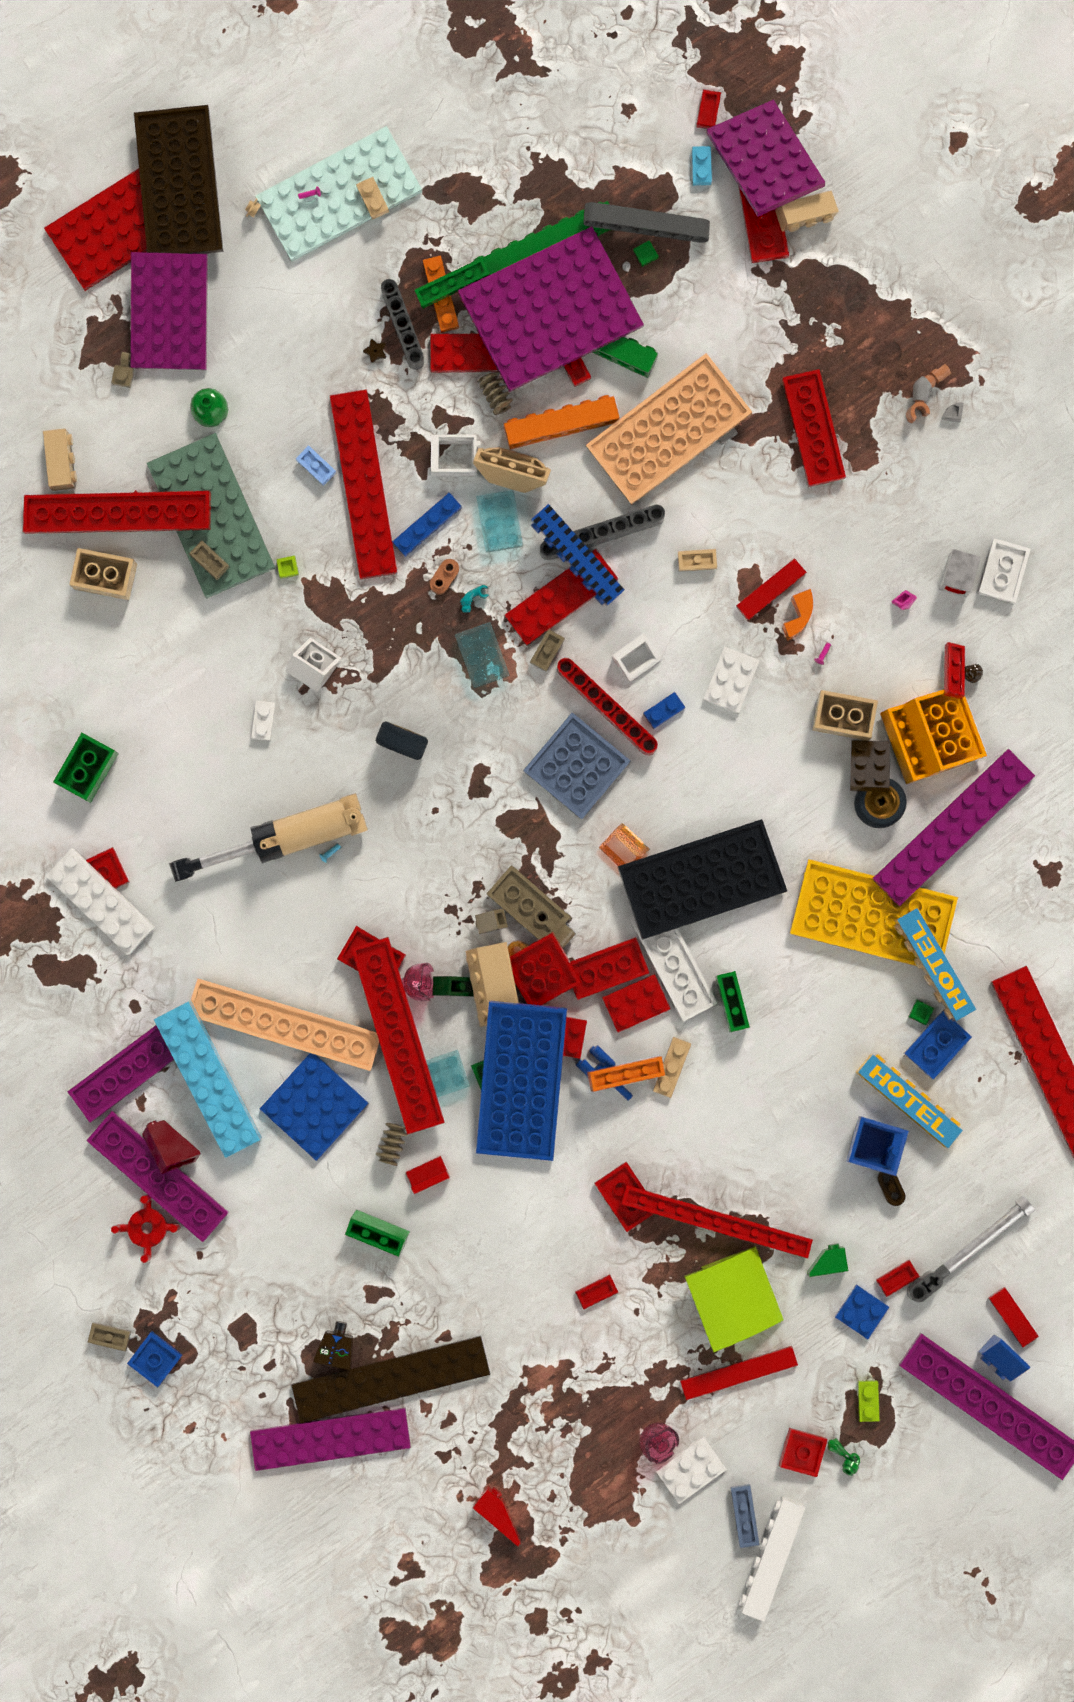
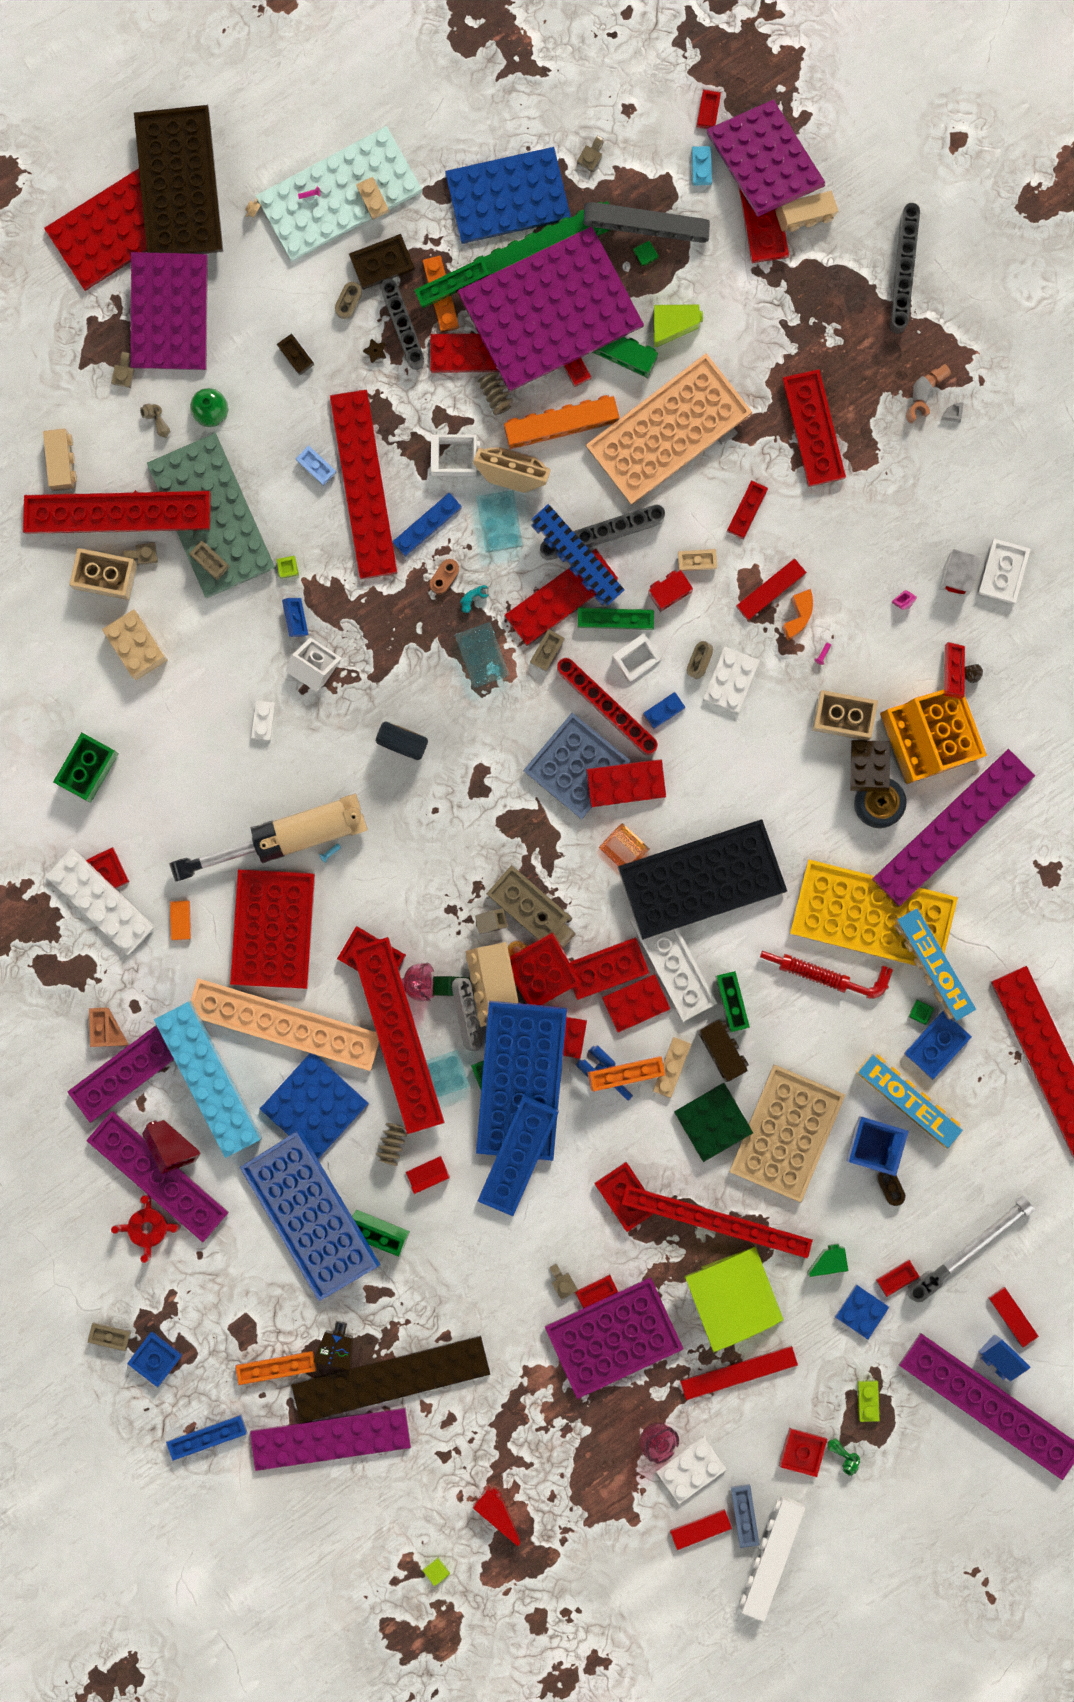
none -> nougat wing [89,1008,128,1047]
none -> tan brick [102,609,168,680]
none -> dark tan plate [123,542,158,565]
none -> dark tan piece [140,404,171,438]
none -> blue plate [166,1415,248,1461]
none -> orange tile [170,901,191,940]
none -> red plate [230,869,315,989]
none -> orange plate [235,1351,316,1385]
none -> blue plate [240,1130,381,1301]
none -> dark brown plate [277,333,314,376]
none -> blue plate [282,598,309,637]
none -> dark tan plate [335,282,362,319]
none -> dark brown plate [349,234,415,290]
none -> lime tile [422,1557,450,1586]
none -> blue plate [445,147,571,244]
none -> light grey beam [452,978,482,1051]
none -> blue plate [477,1095,559,1216]
none -> magenta plate [544,1277,684,1399]
none -> dark tan plate [550,1264,578,1300]
none -> dark tan plate [577,135,604,172]
none -> green plate [577,608,654,630]
none -> red plate [586,759,666,807]
none -> red brick [648,570,693,612]
none -> lime slope [653,304,703,347]
none -> red tile [670,1509,732,1550]
none -> dark green plate [674,1082,754,1162]
none -> dark tan plate [687,641,713,679]
none -> dark brown brick [697,1019,749,1082]
none -> red tile [726,480,768,540]
none -> tan plate [729,1064,845,1202]
none -> red piece [760,950,893,999]
none -> dark grey beam [889,203,920,334]

